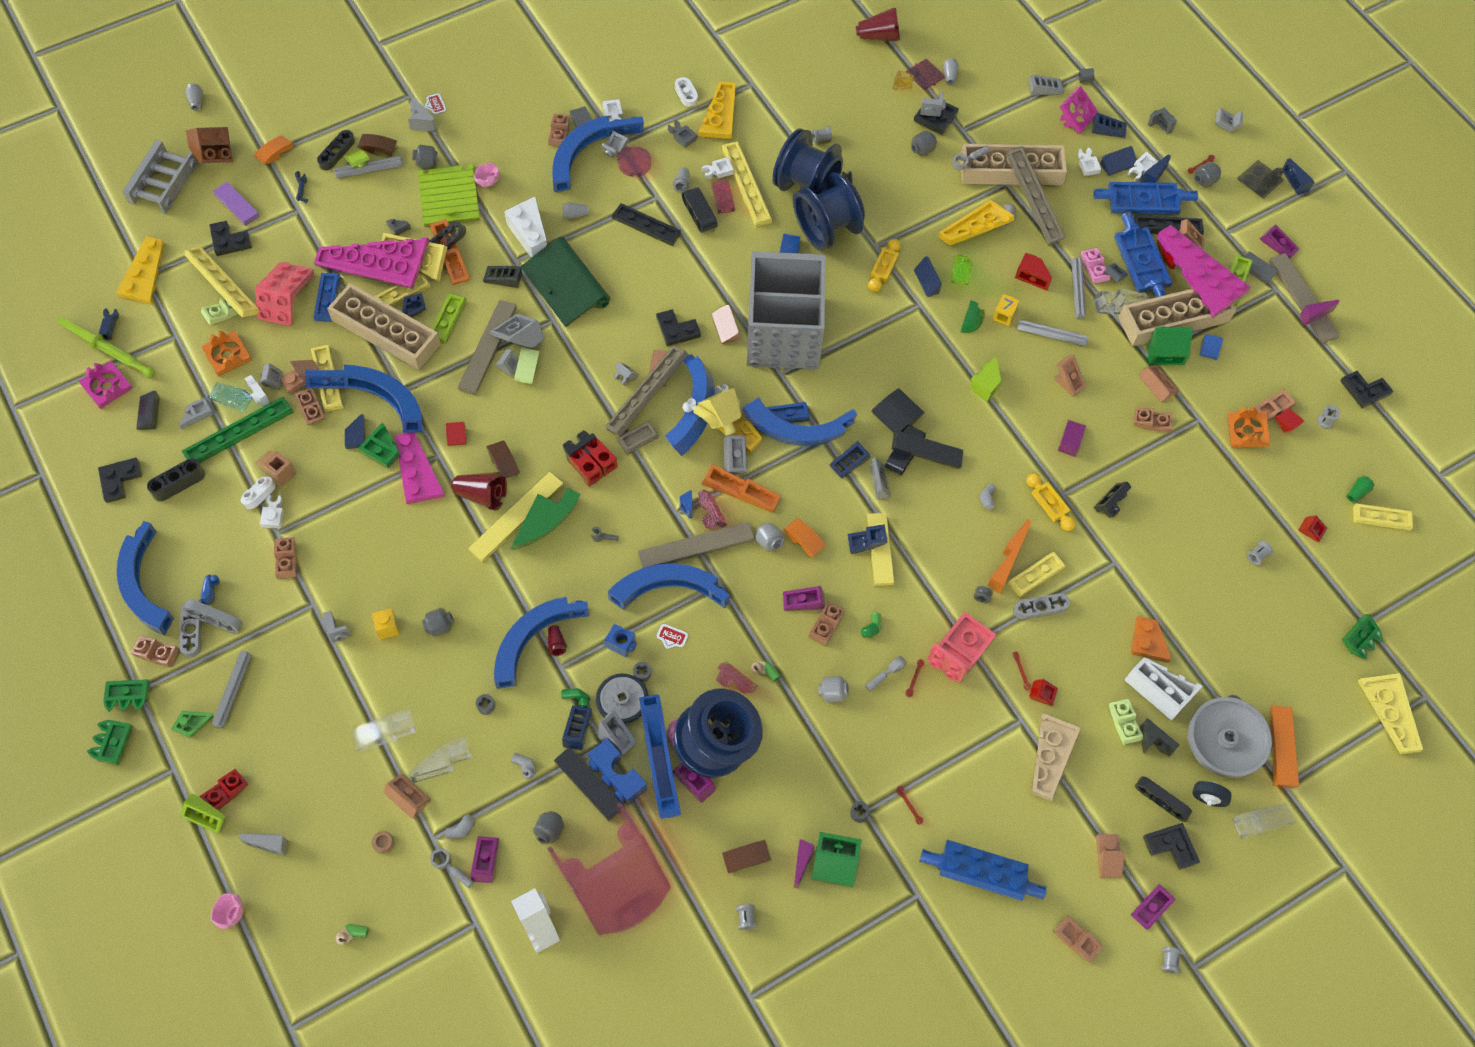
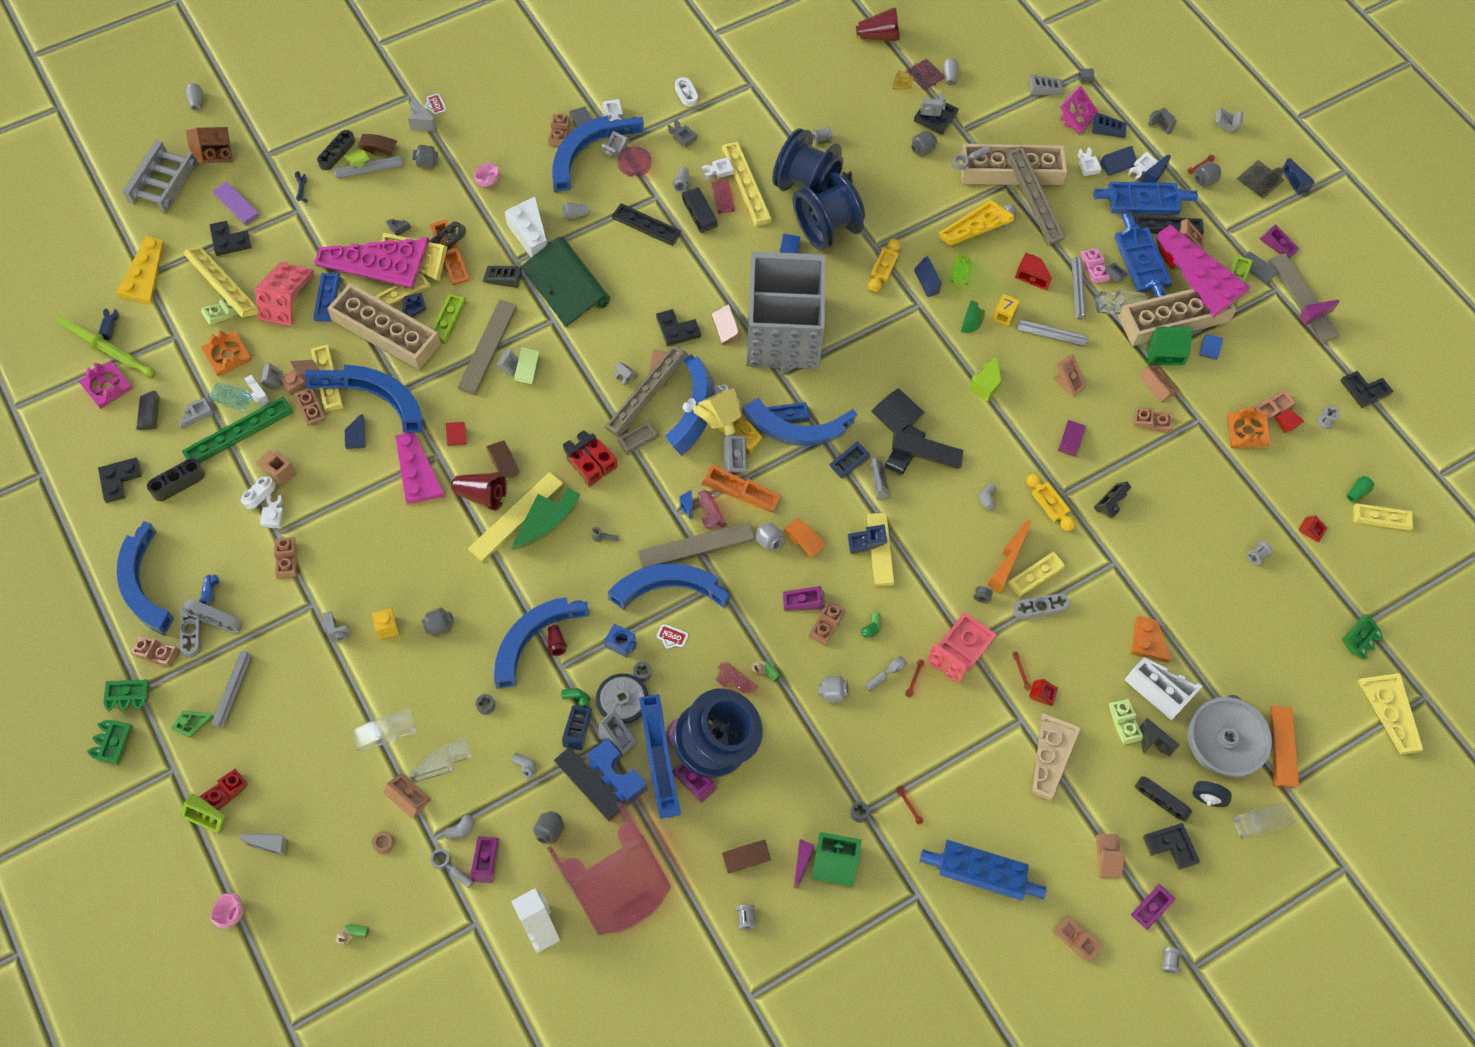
orange slope [254,135,293,165] -> none
green wing [358,423,400,469] -> none
lime door [418,164,480,227] -> none
light grey slope [490,314,545,348] -> none
yellow wing [698,81,736,139] -> none

